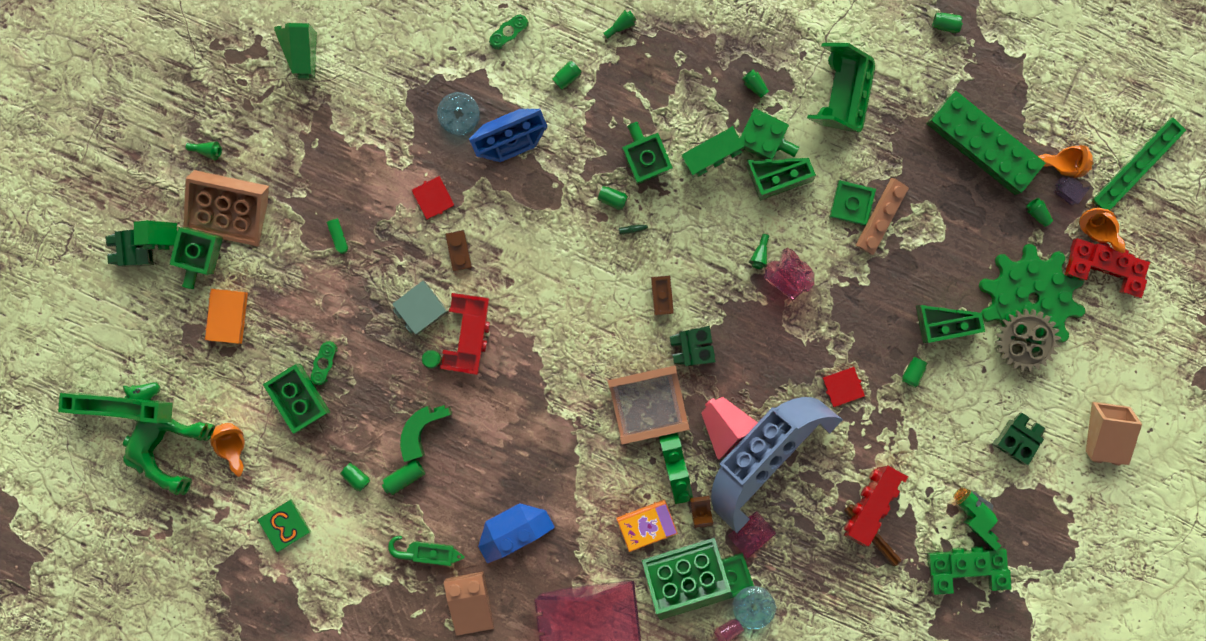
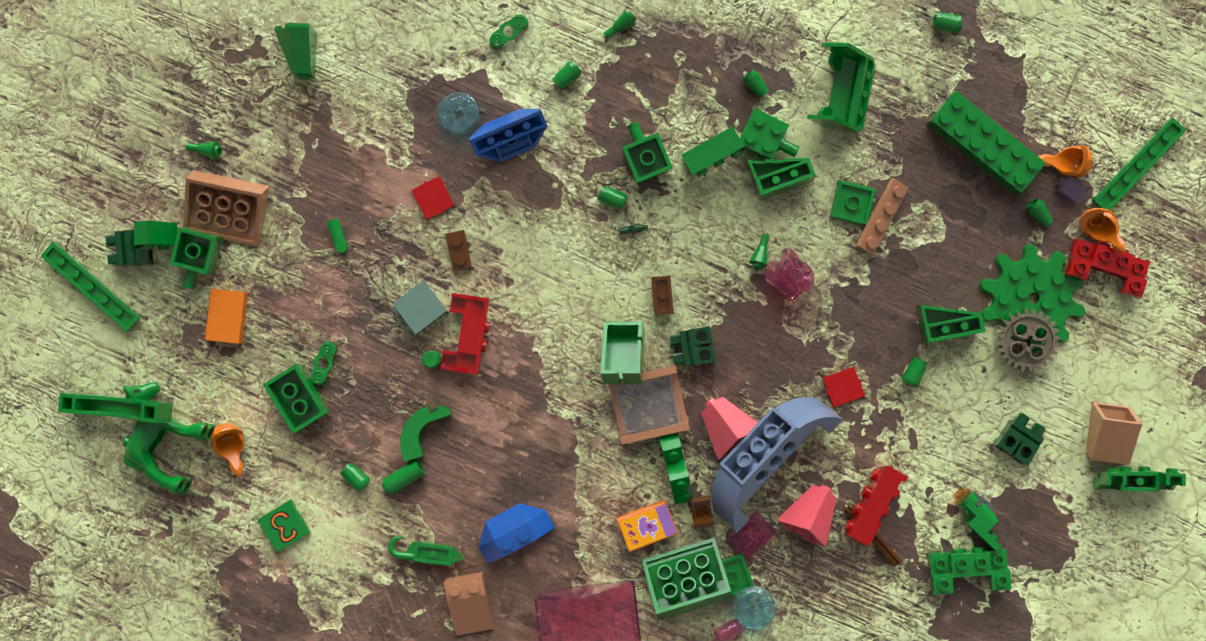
none -> green plate [41,242,142,332]
none -> piece [600,321,645,384]
none -> coral slope [778,485,836,547]
none -> green bracket [1093,466,1186,492]

